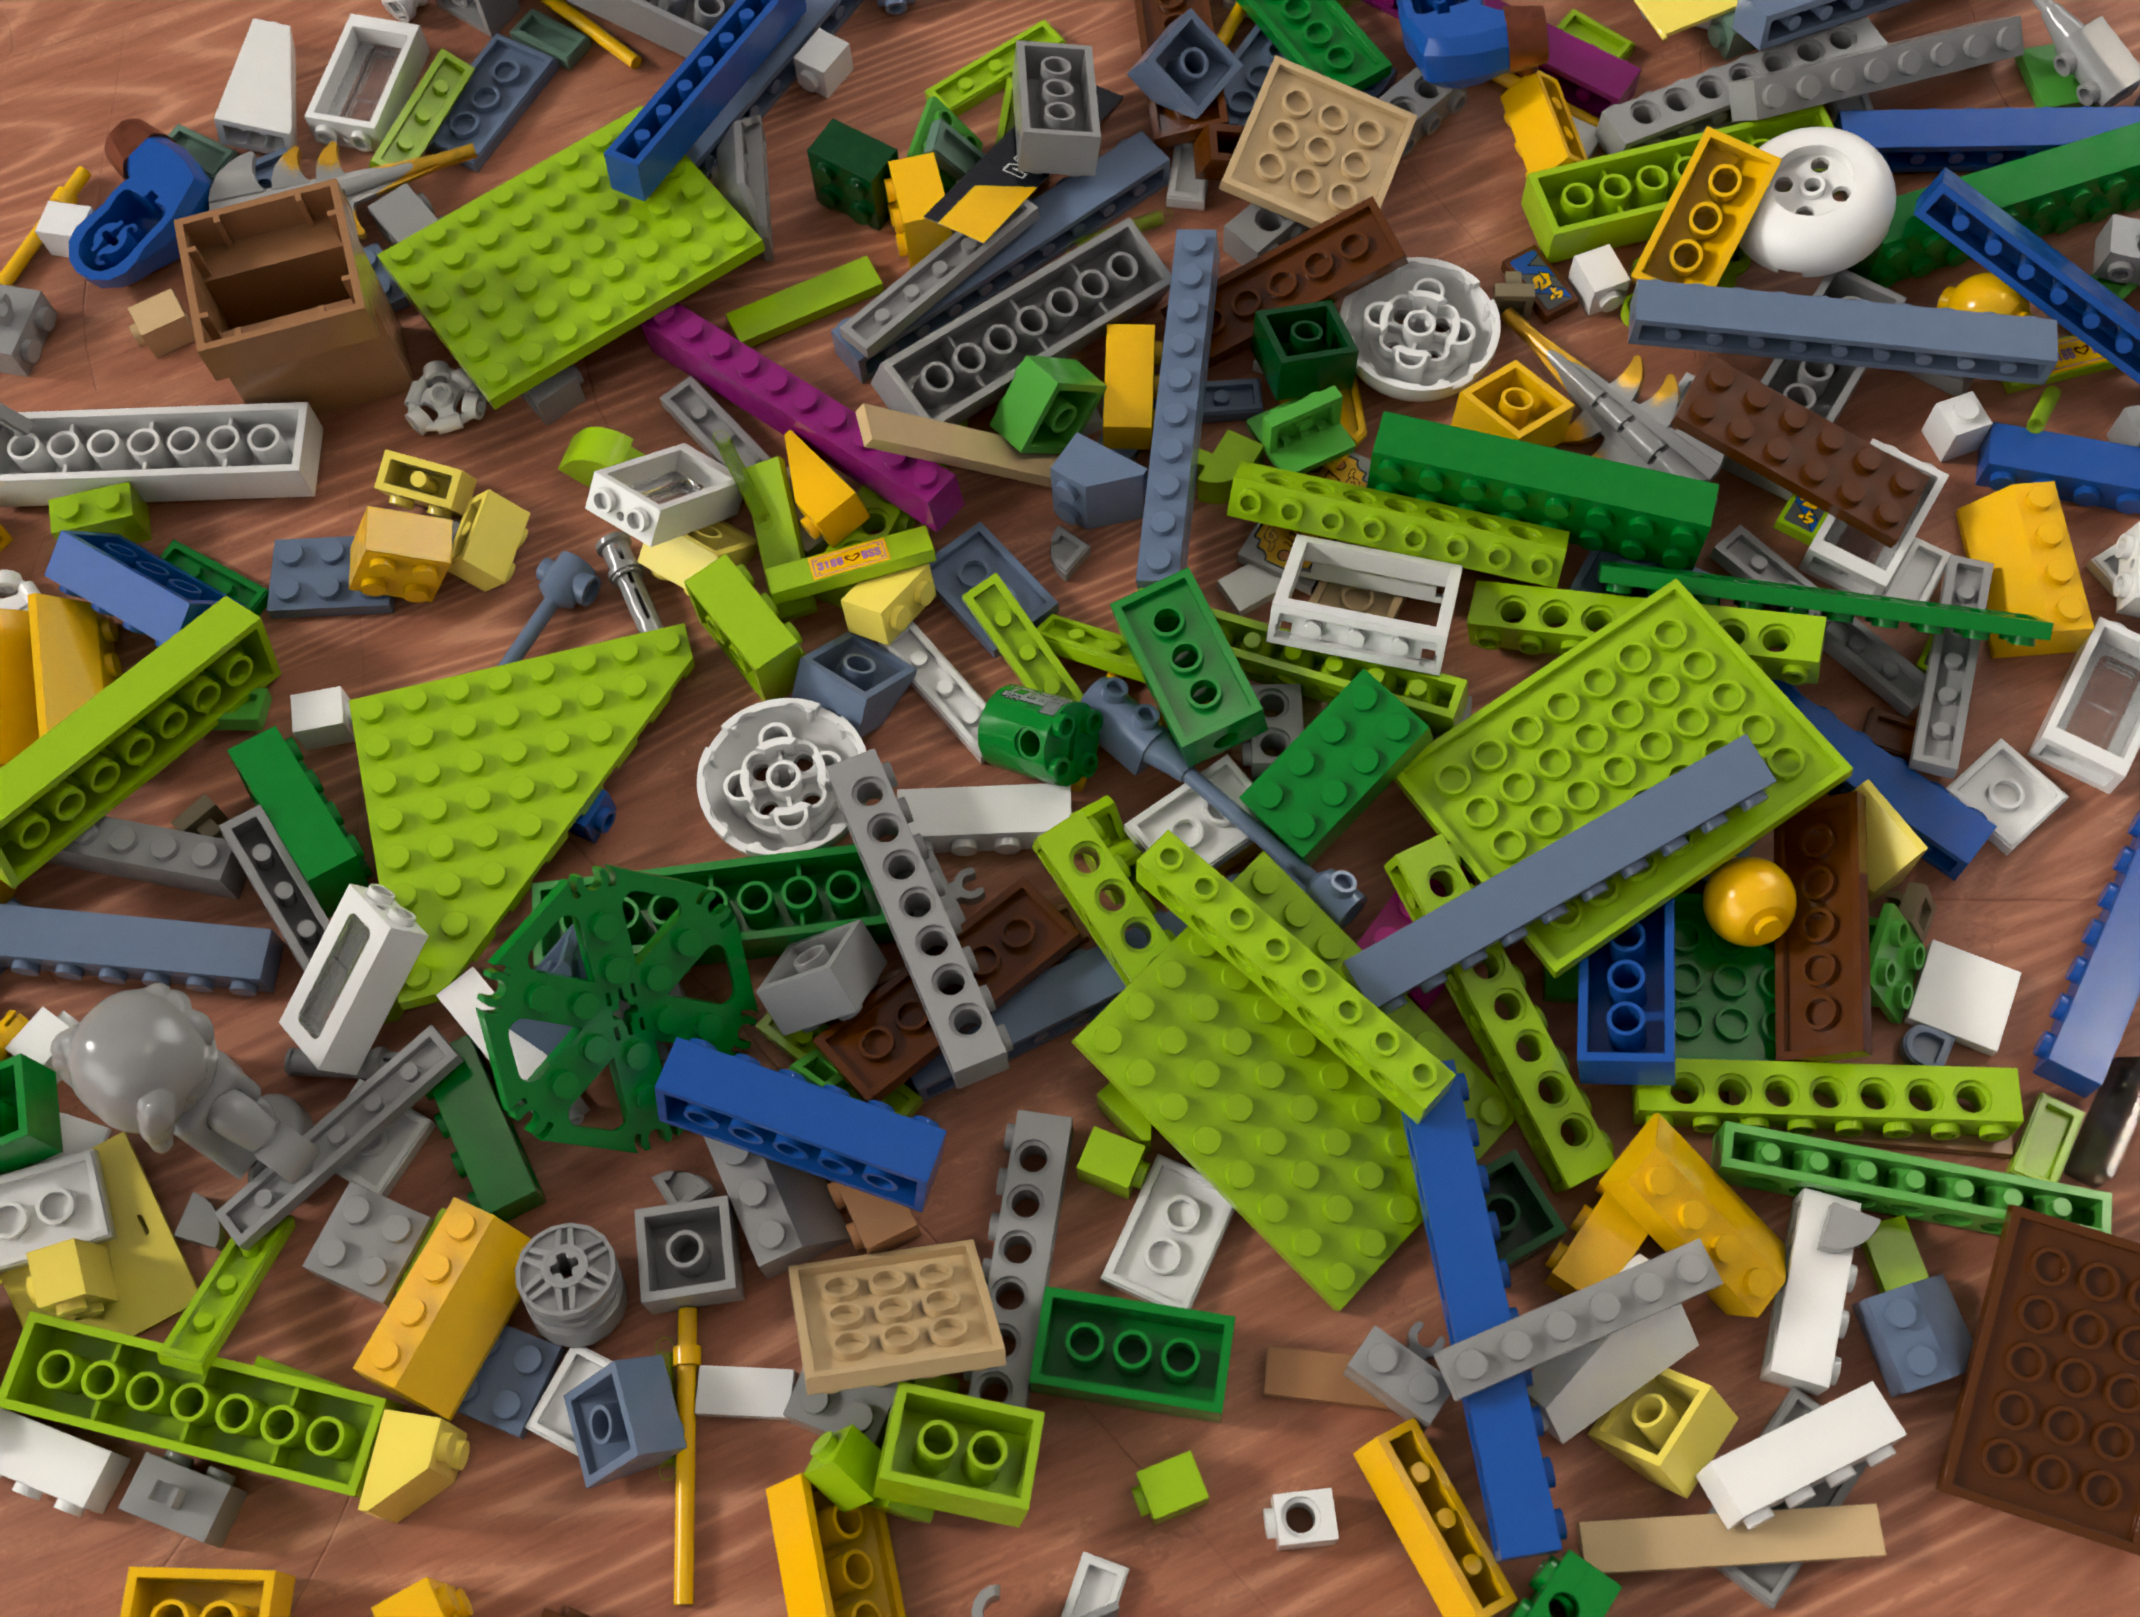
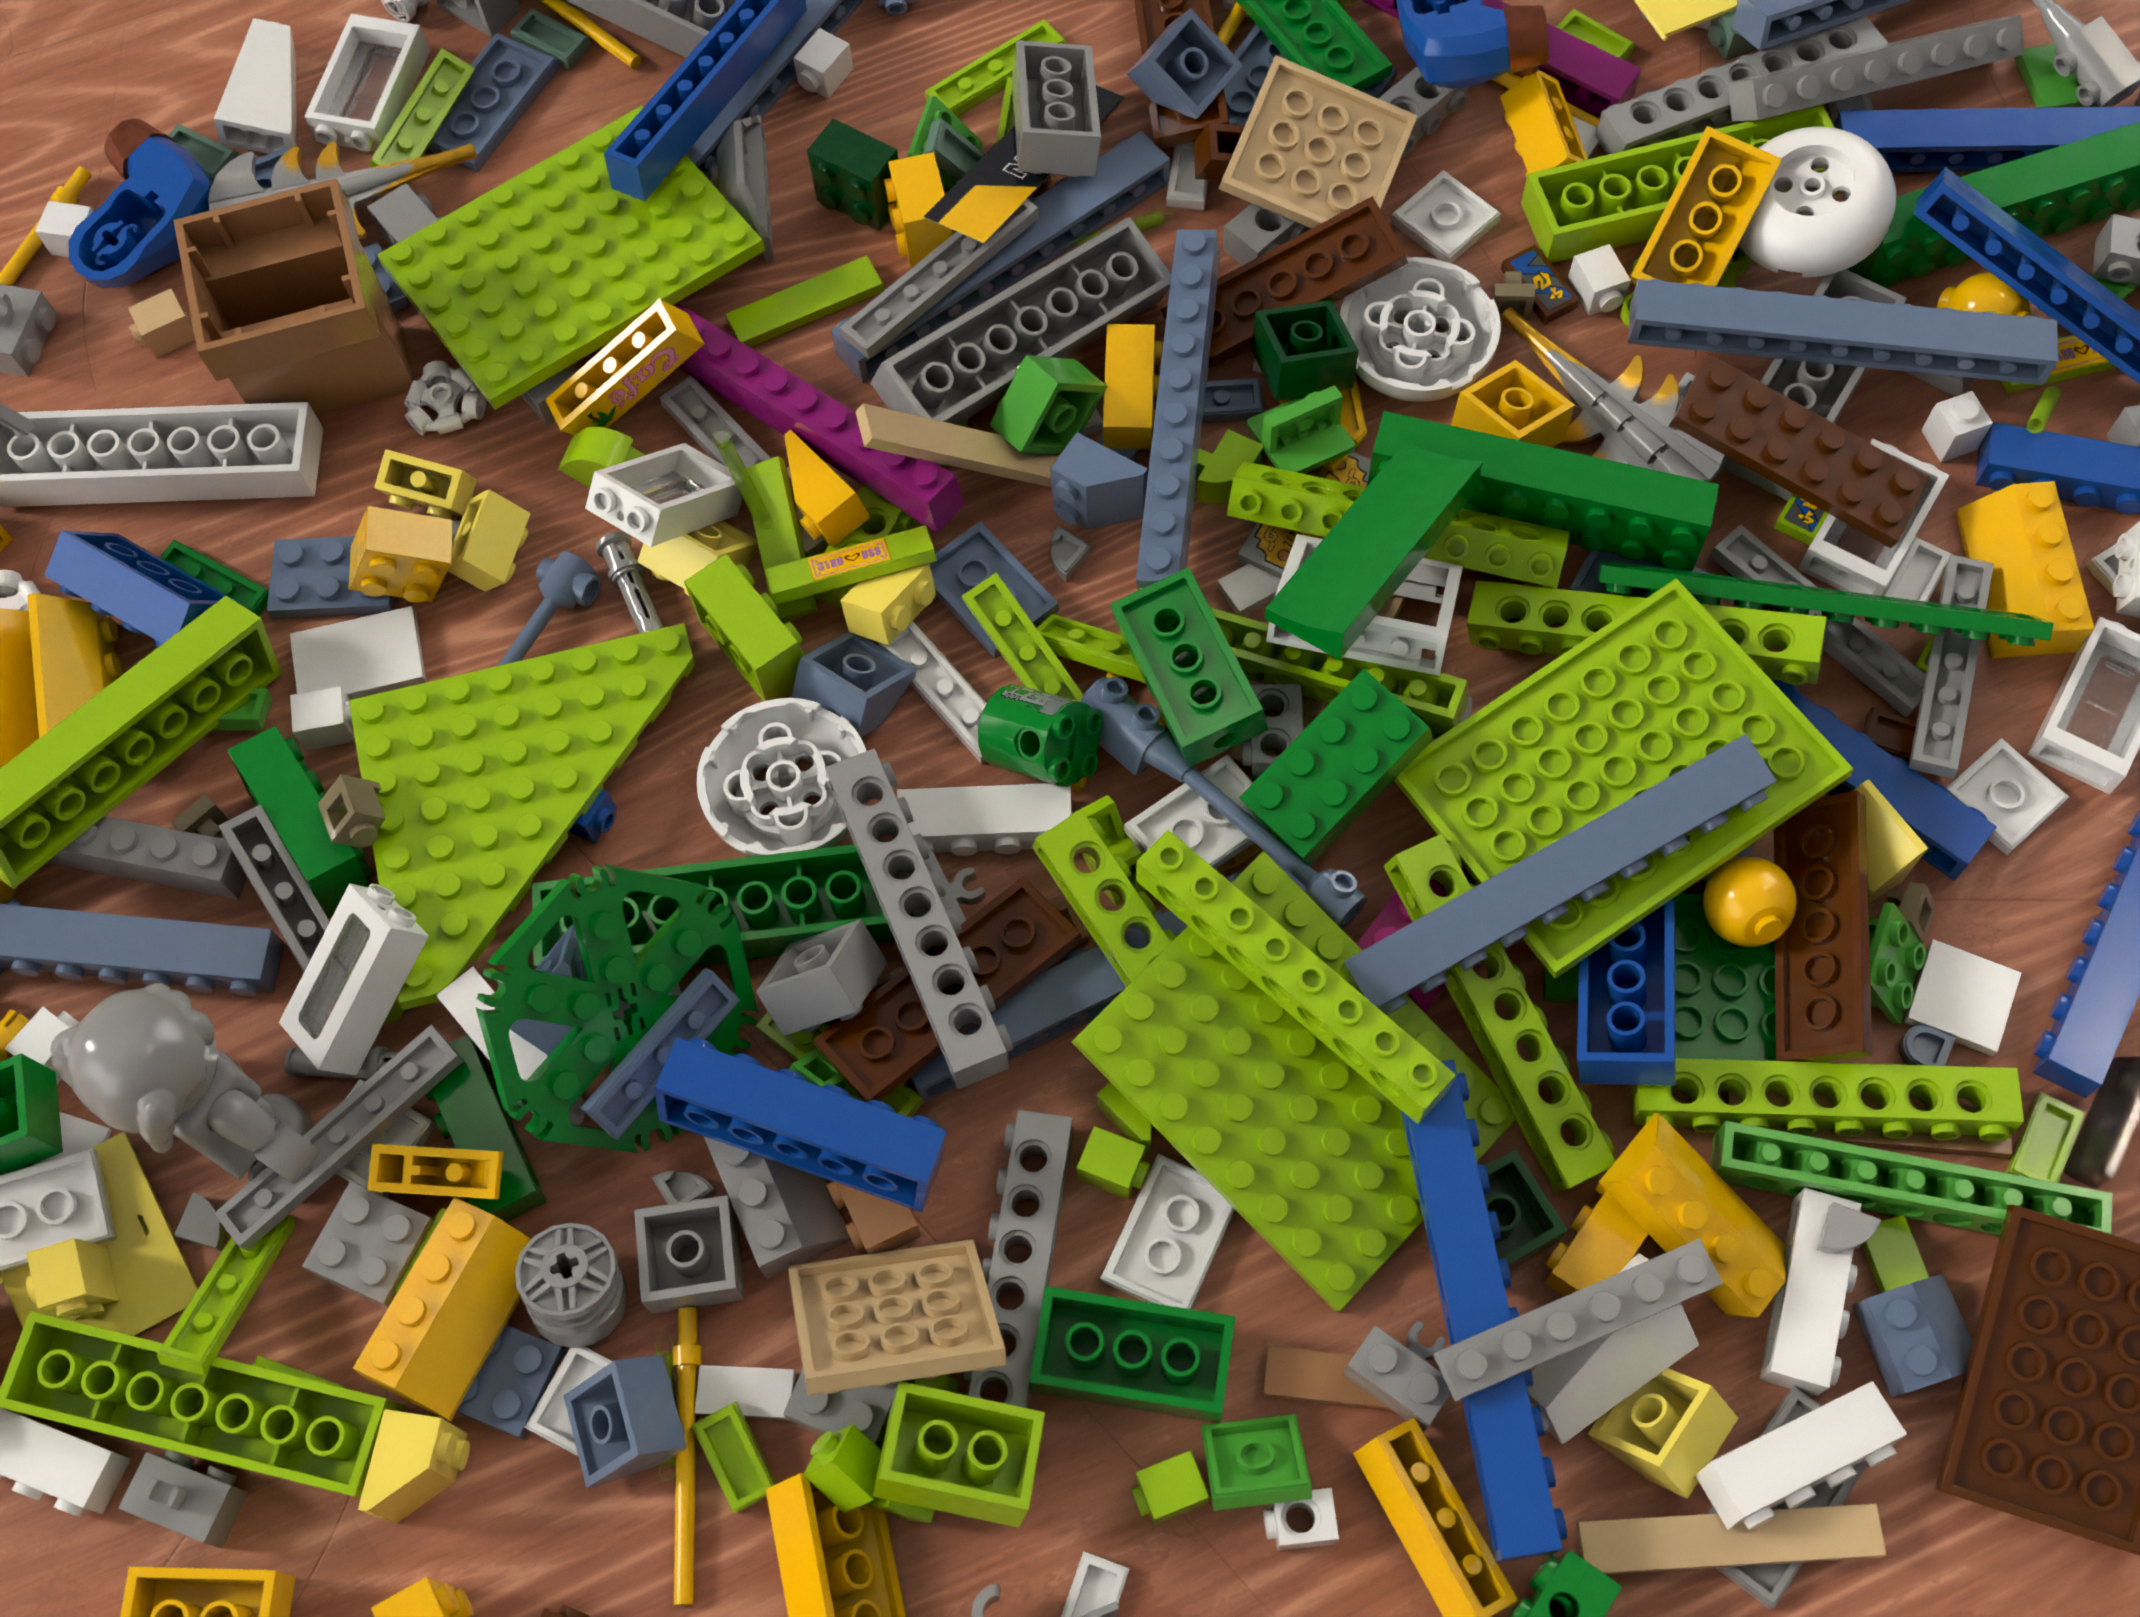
lime brick [48,481,152,543] -> none
none -> white tile [290,606,426,700]
none -> dark tan brick [318,774,386,848]
none -> yellow slope [367,1144,503,1199]
none -> yellow brick [545,299,705,435]
none -> sand blue tile [580,968,740,1140]
none -> lime tile [691,1401,777,1514]
none -> bright green tile [1201,1414,1312,1511]
none -> green arch [1264,441,1483,660]
none -> white tile [1390,170,1501,263]

